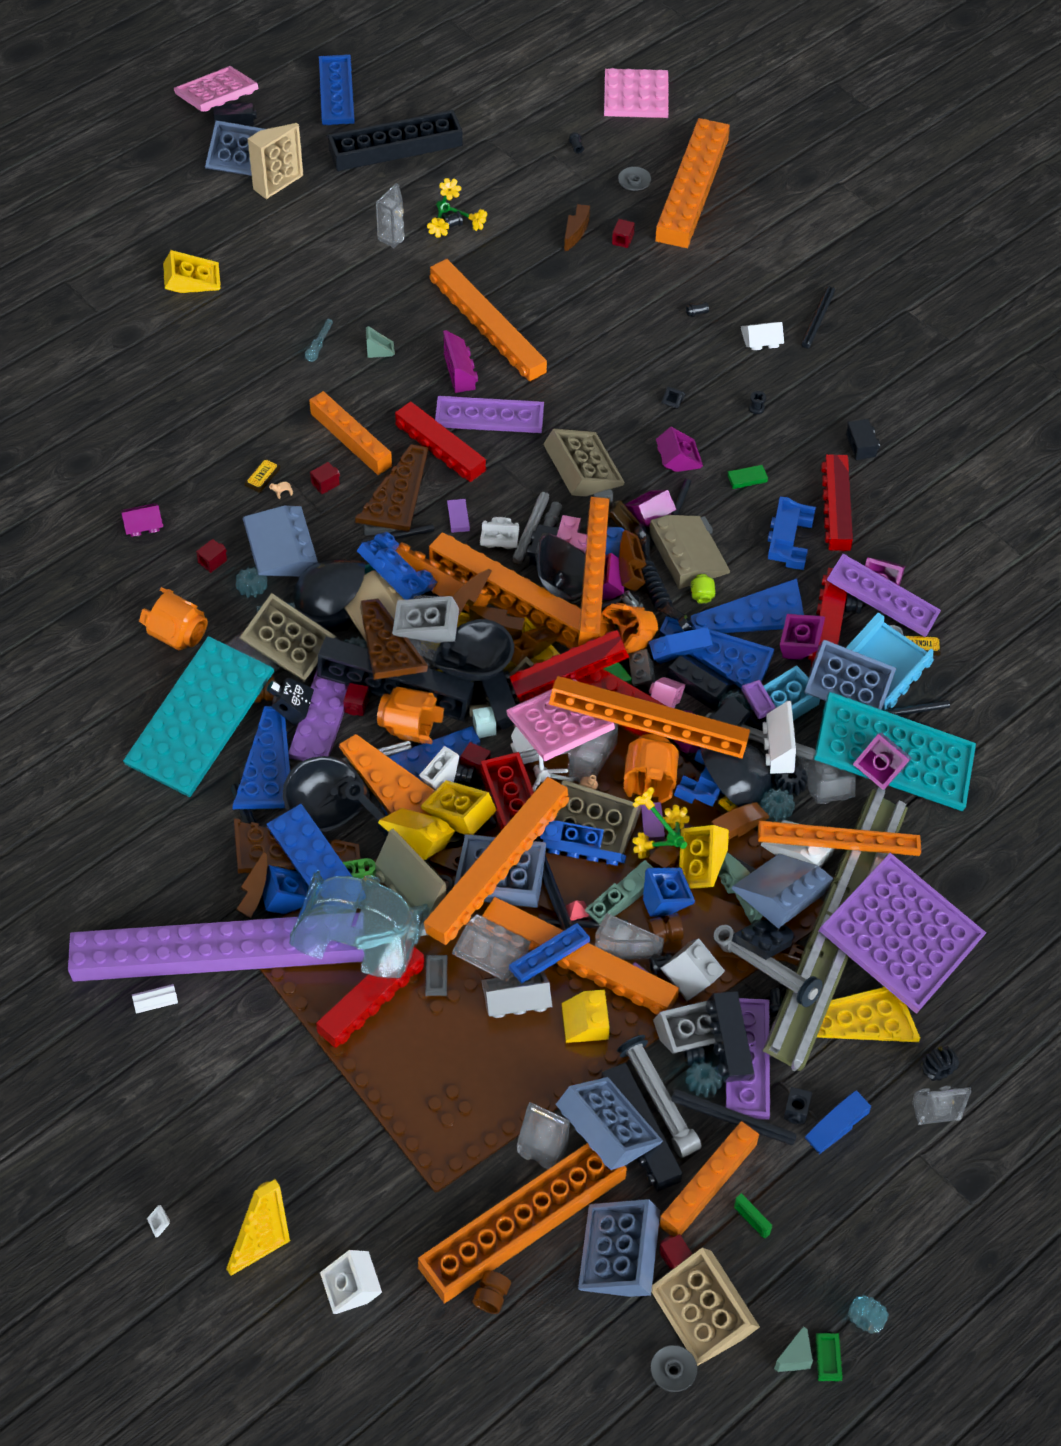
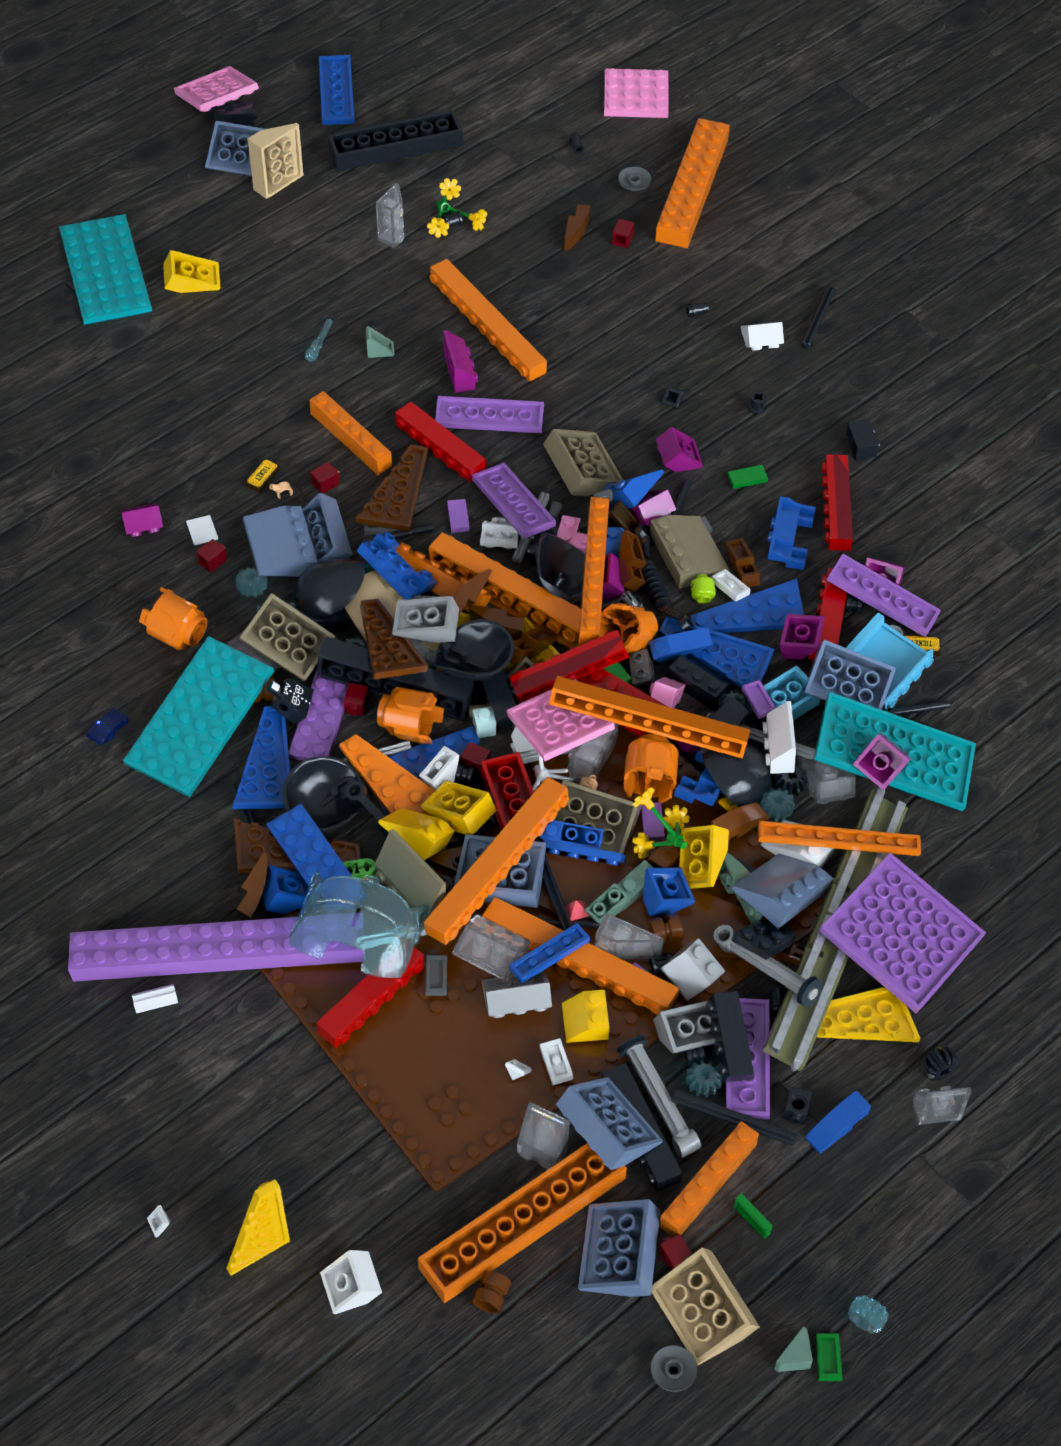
none -> teal plate [59,214,152,325]
none -> clear blue slope [86,708,129,745]
none -> white sticker [186,515,218,545]
none -> sand blue slope [302,493,353,563]
none -> medium lavender plate [472,463,556,539]
none -> white slope [505,1059,532,1080]
none -> white plate [540,1039,573,1085]
none -> blue slope [604,470,664,509]
none -> white plate [711,569,750,602]
none -> reddish brown slope [725,538,760,587]

